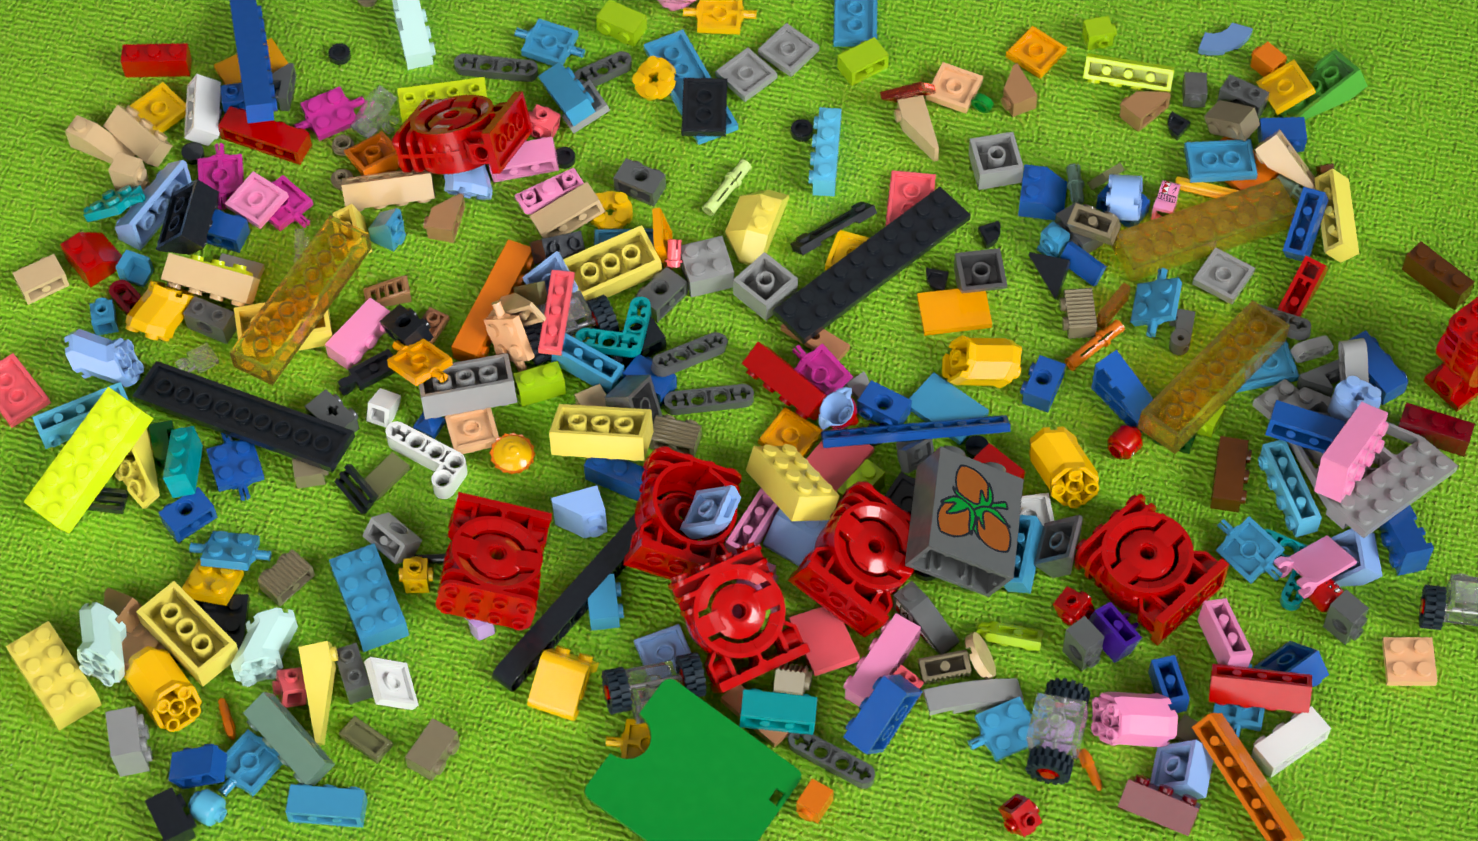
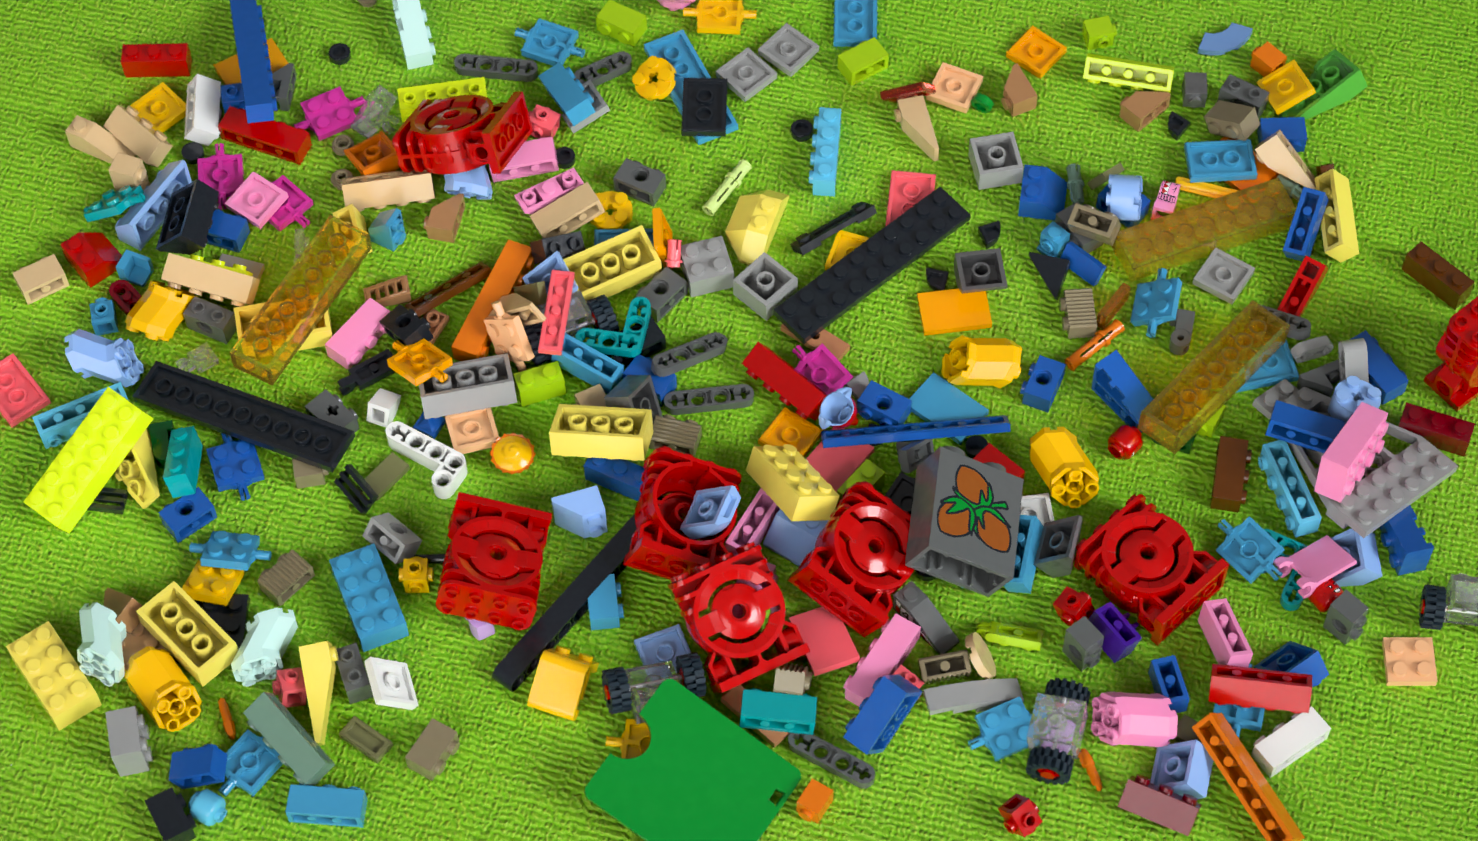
none -> reddish brown tile [405,262,492,317]

